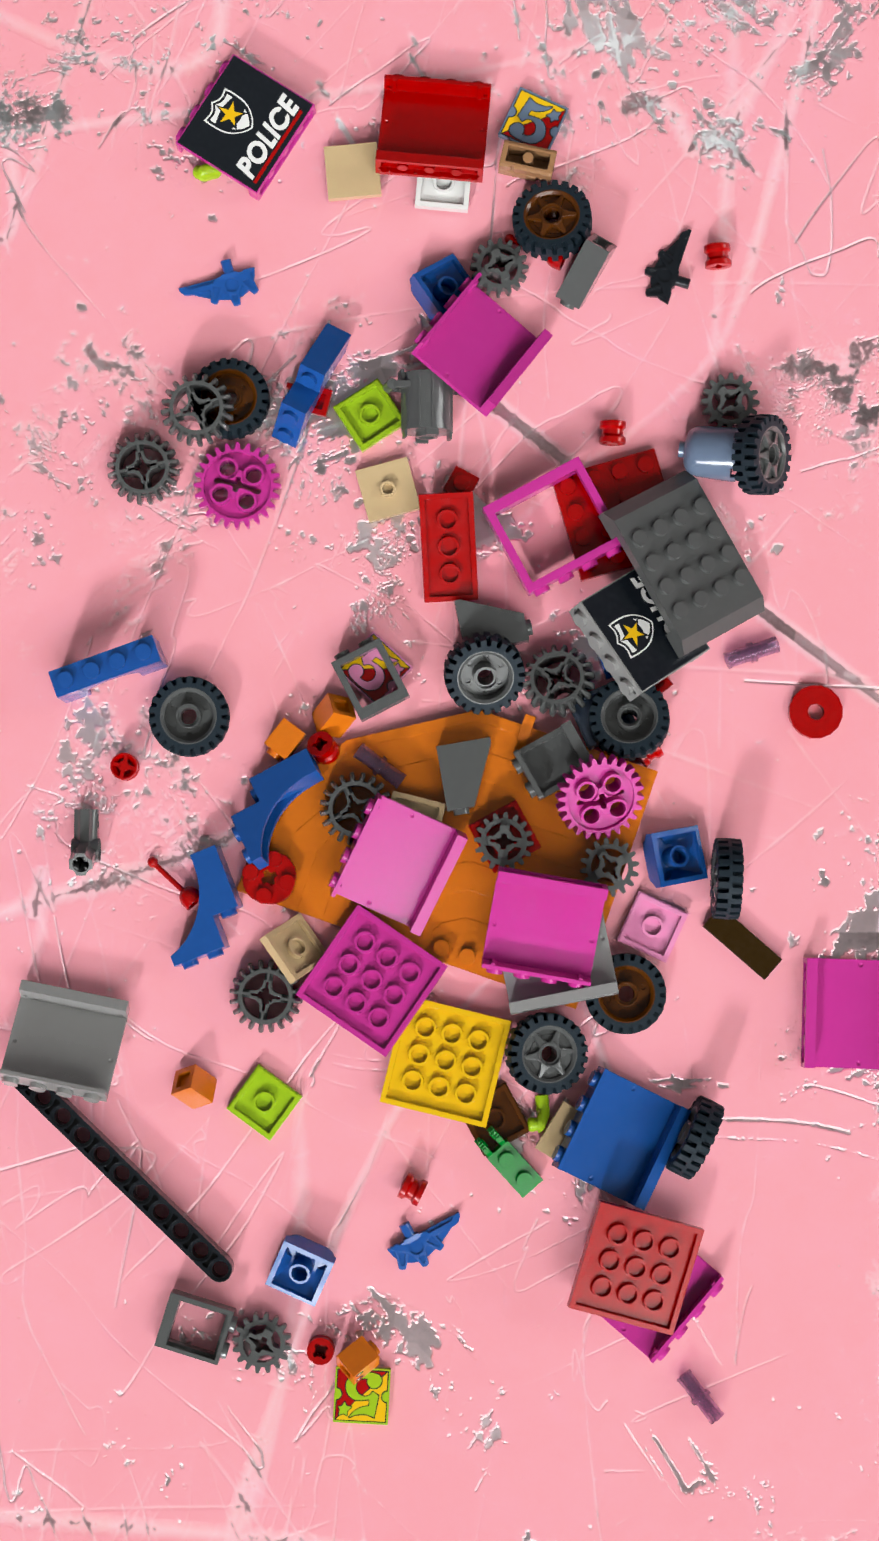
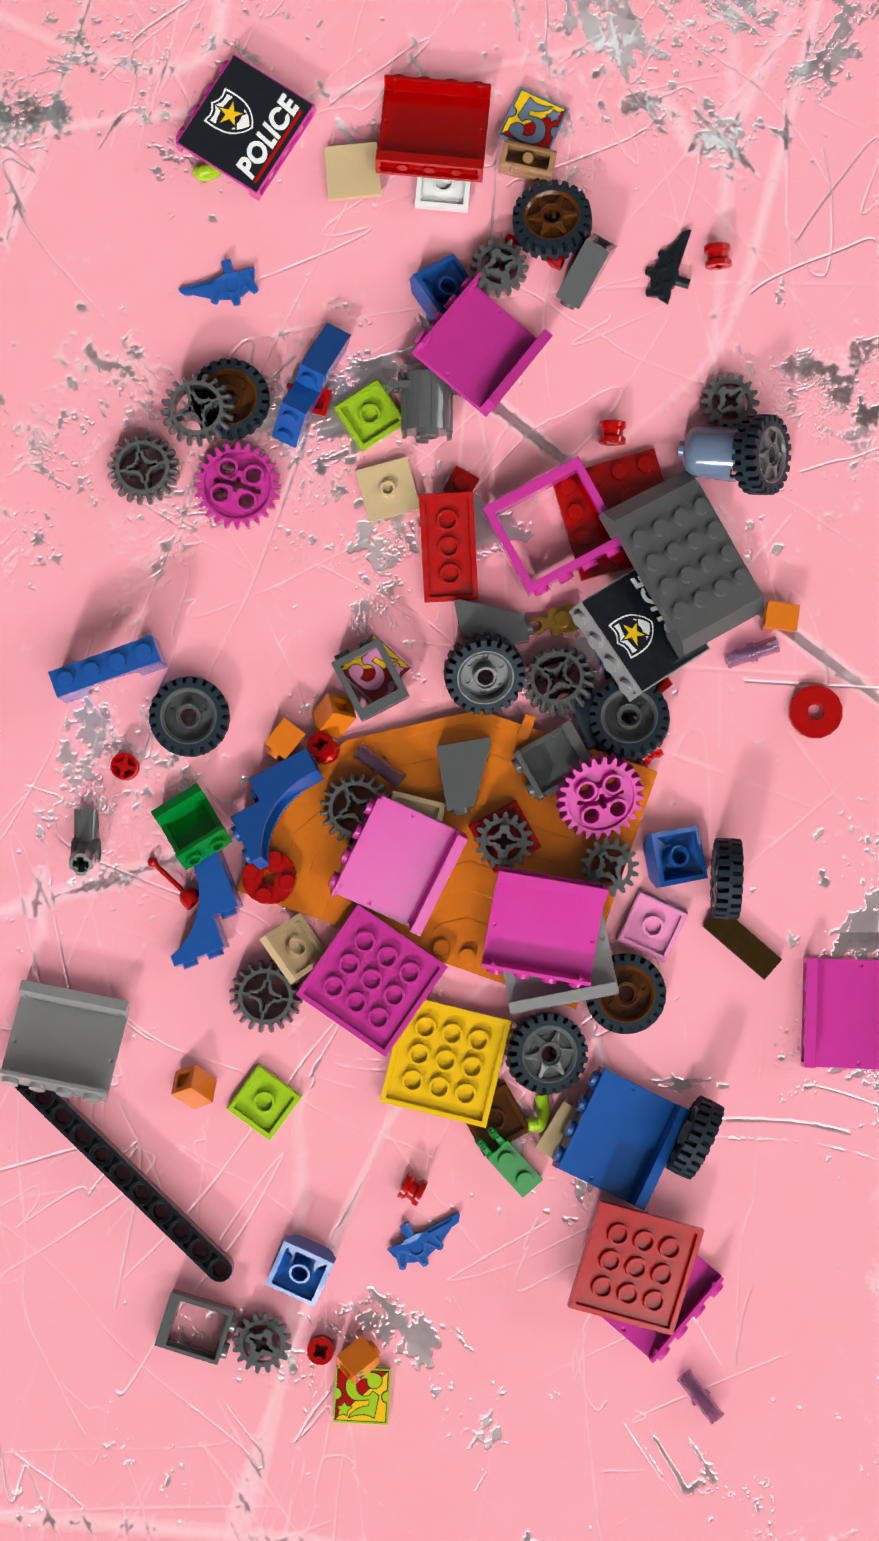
none -> green panel [151,783,233,870]
none -> pearl gold plate [530,604,579,637]
none -> orange panel [761,601,800,632]

